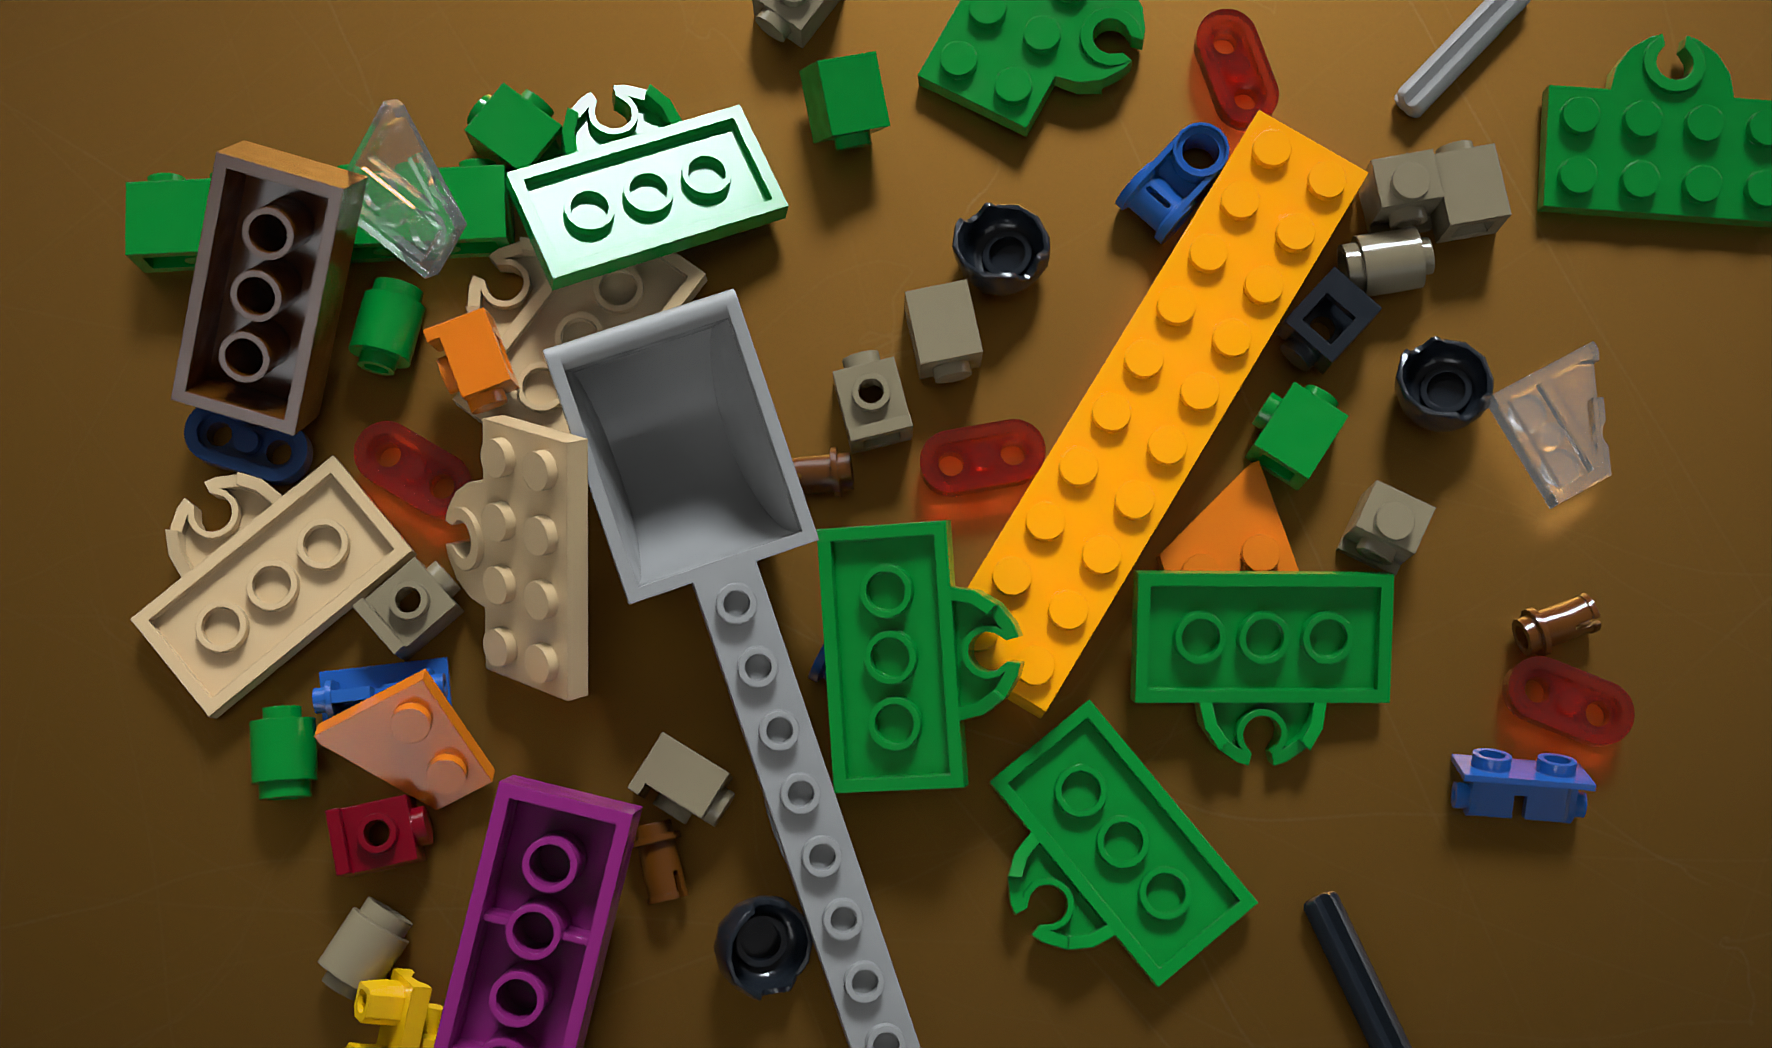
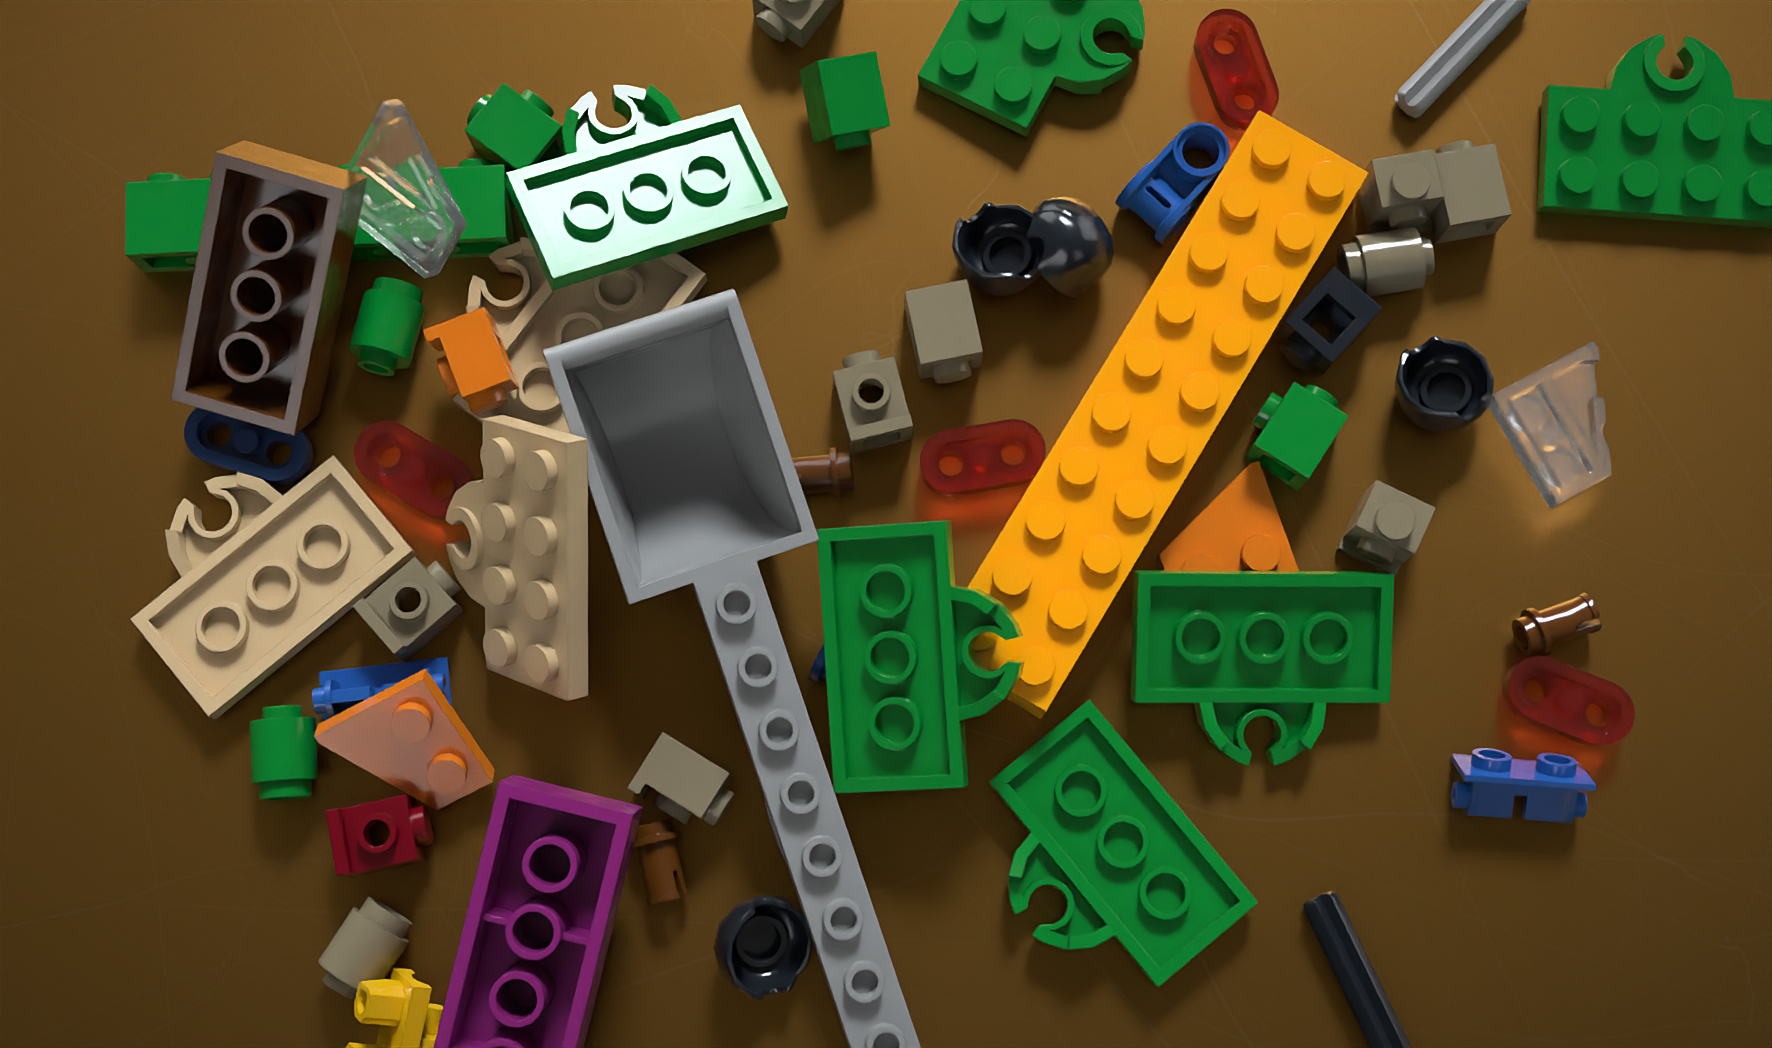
none -> black hair [1027,196,1114,298]

